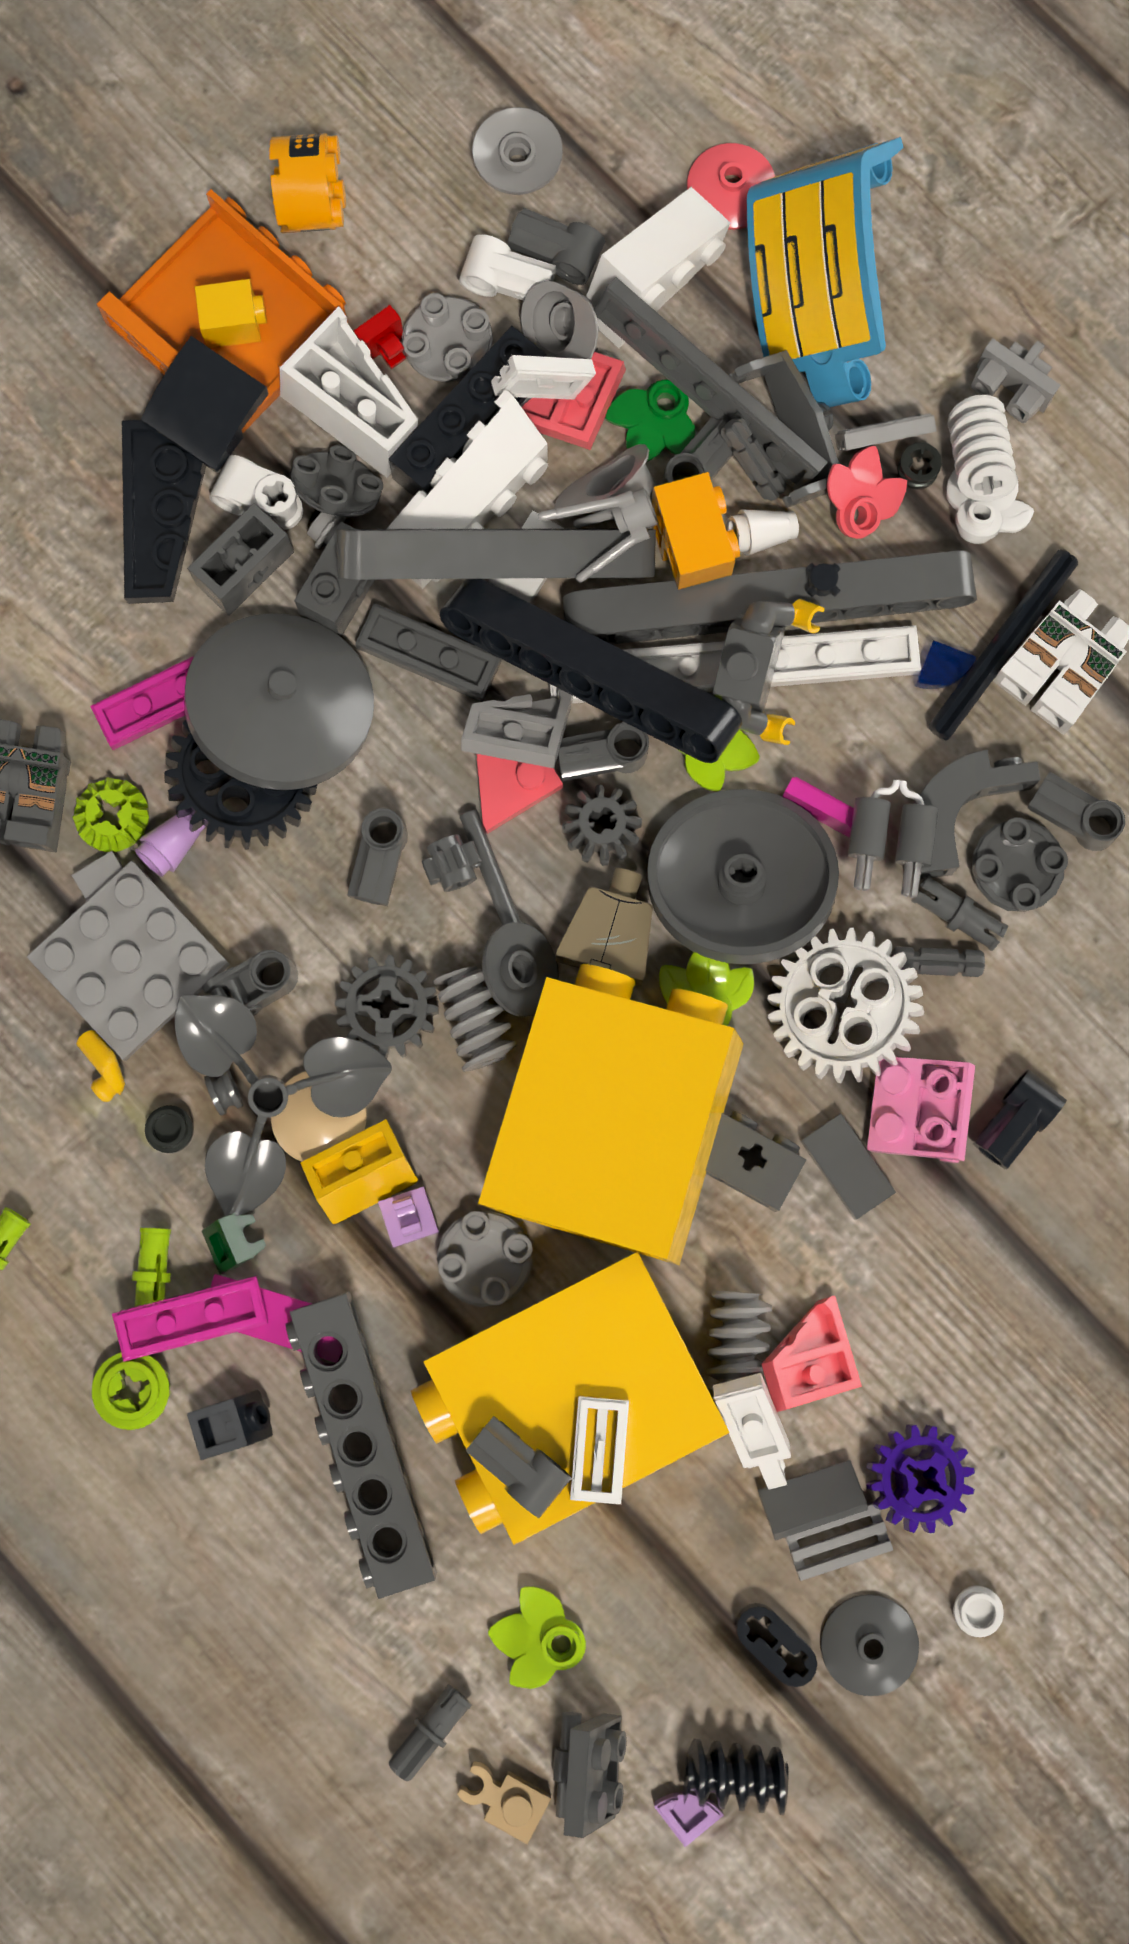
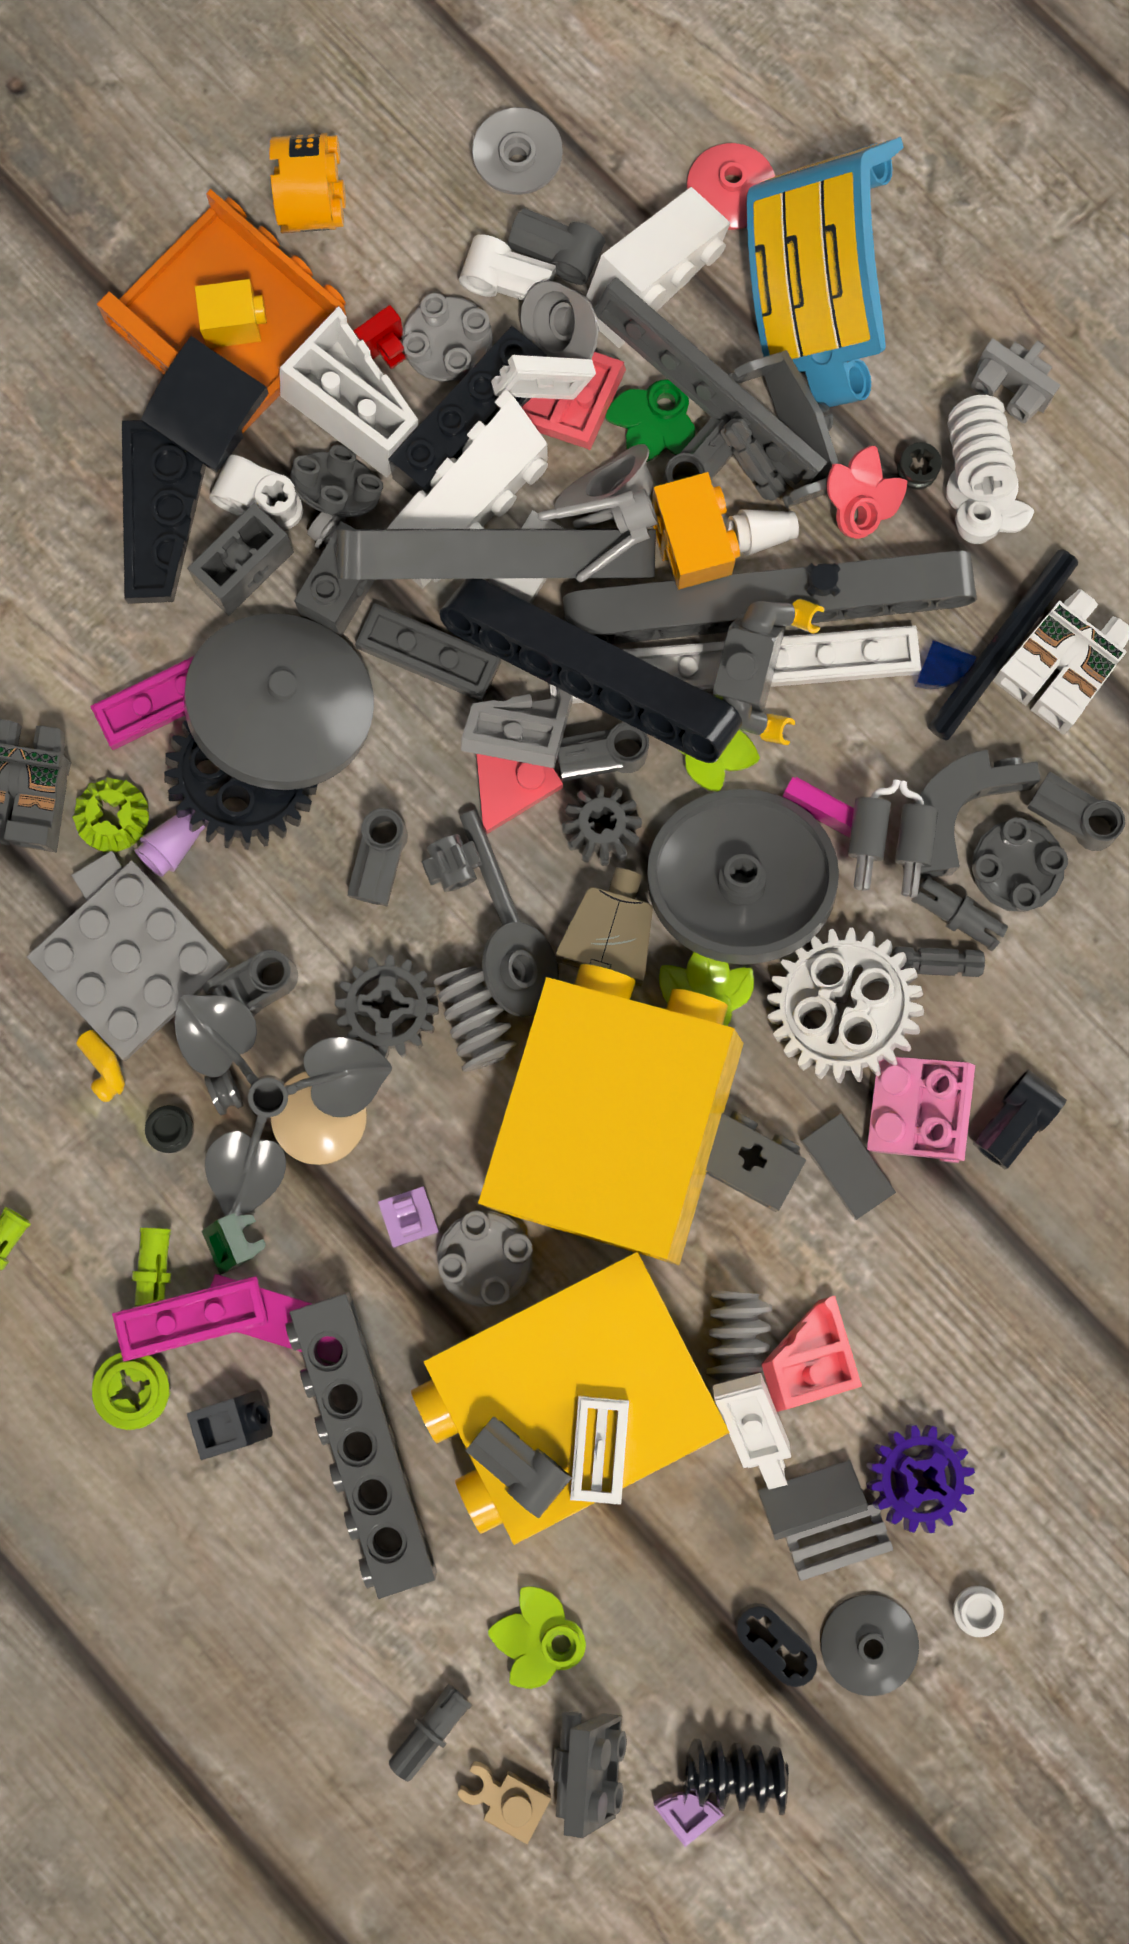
yellow panel [300,1119,418,1224] -> none
light grey tile [835,413,937,450] -> none

